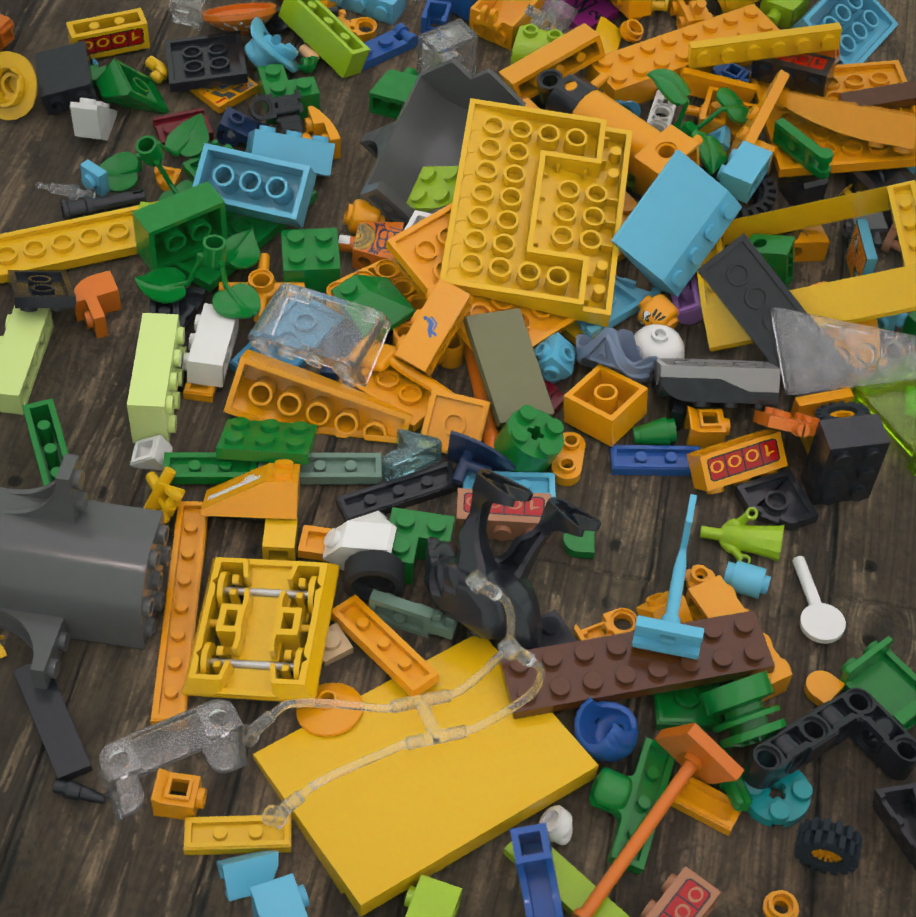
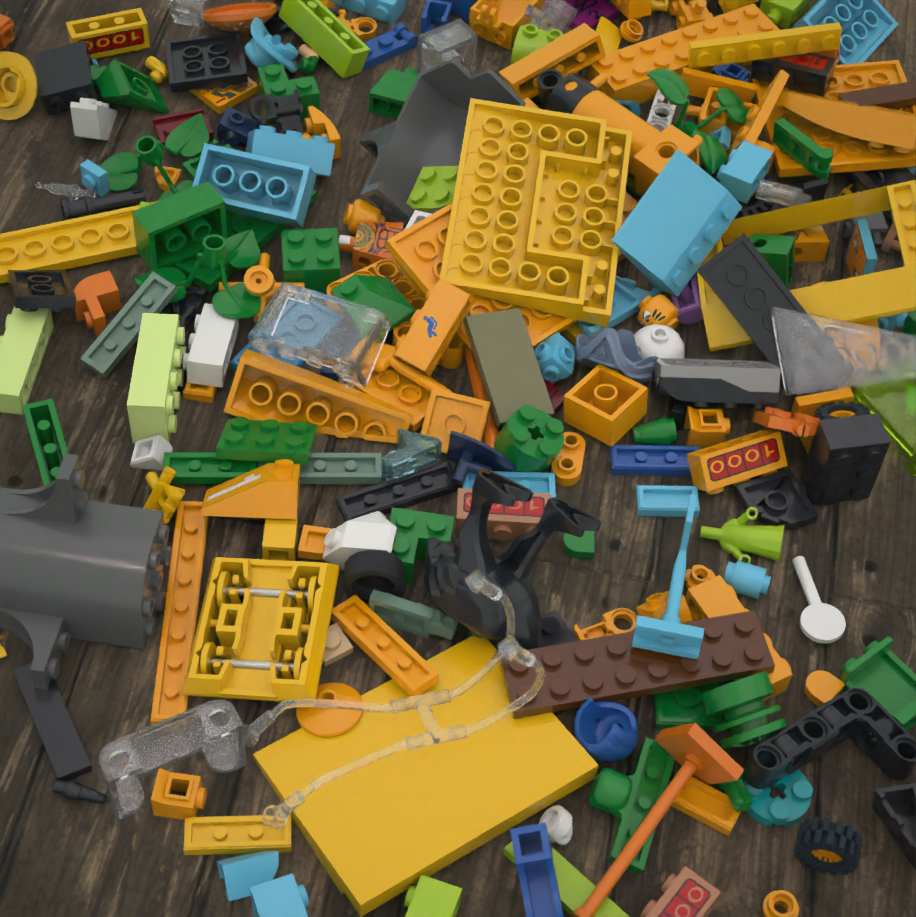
none -> sand green plate [80,272,178,378]
none -> light orange tile [244,265,273,297]
none -> medium azure tile [635,485,700,517]
none -> clear cylinder [755,179,811,207]

